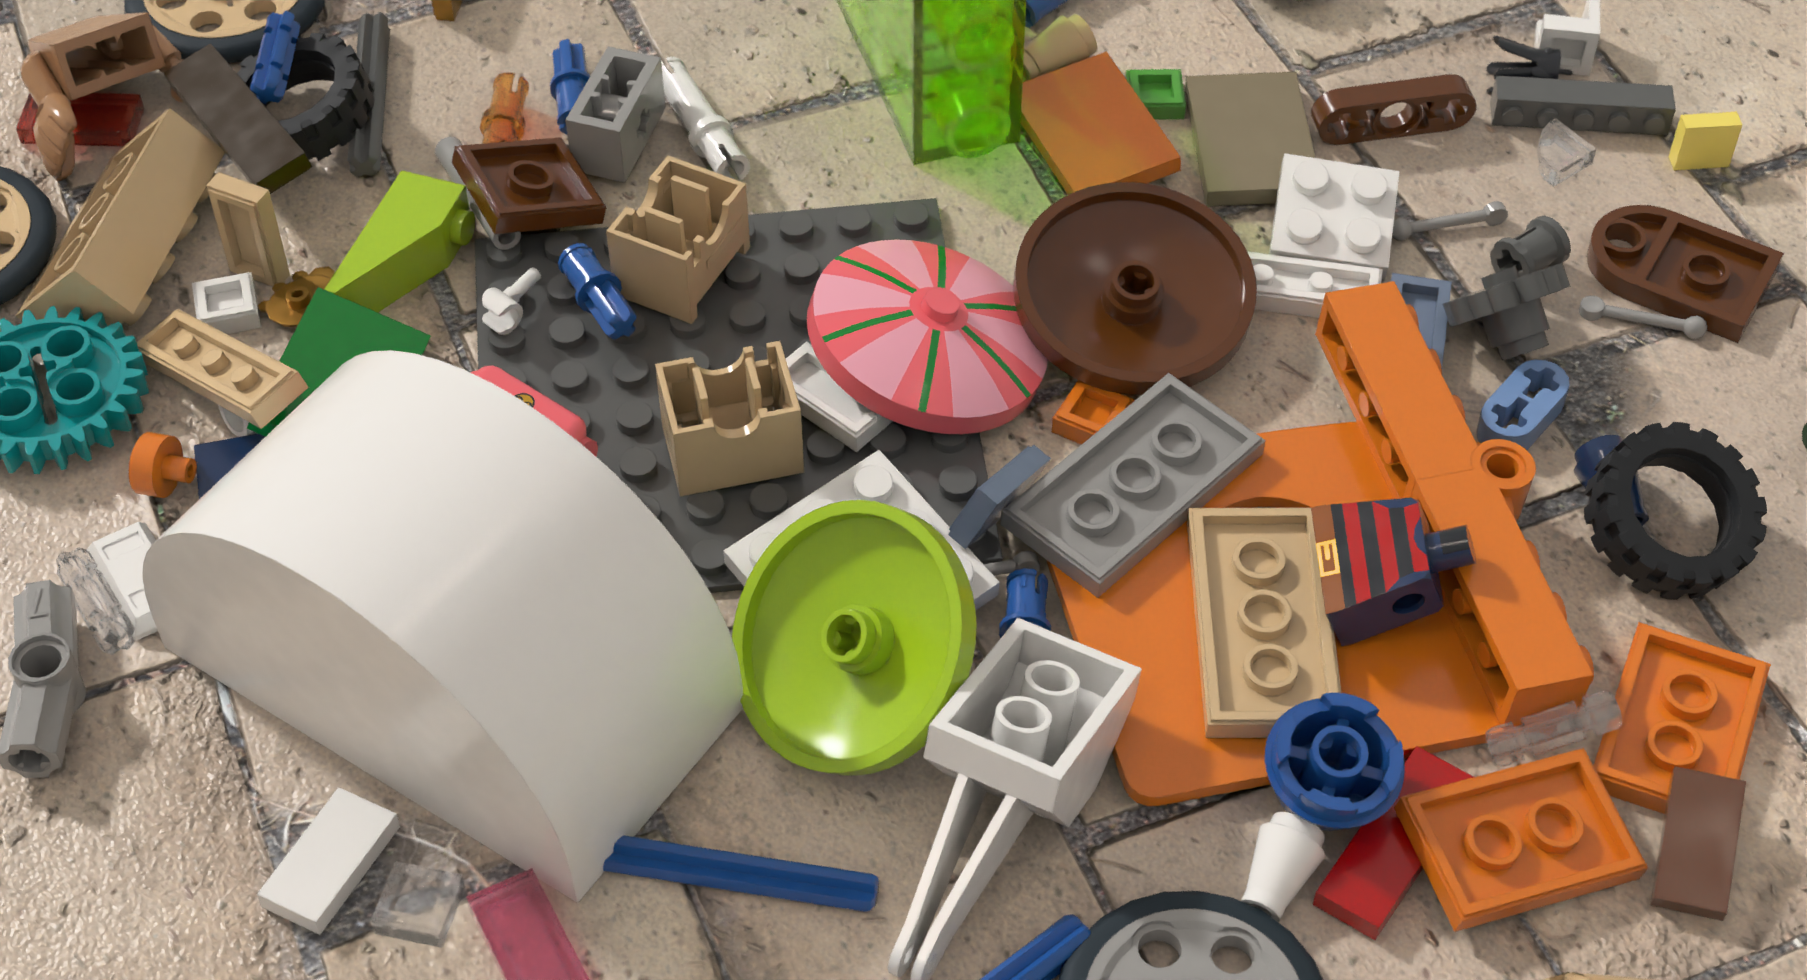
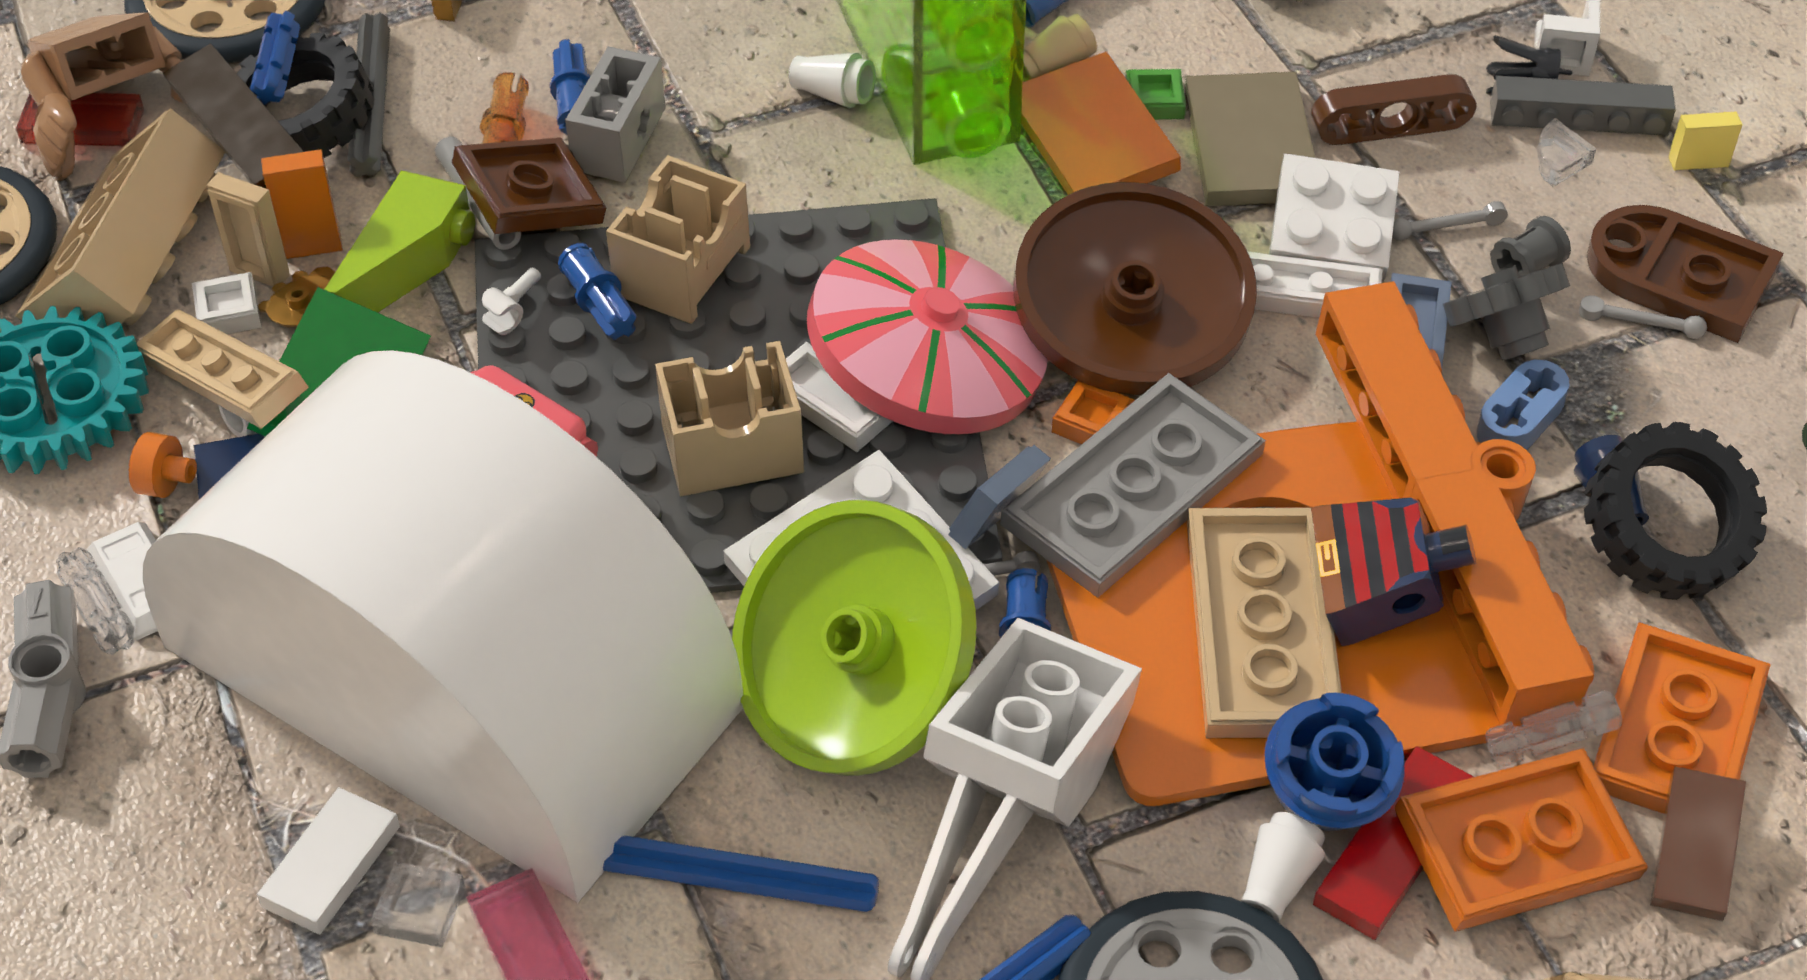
white pin [661,57,750,181] -> none
none -> orange tile [261,149,343,259]
none -> white cone [789,53,875,108]

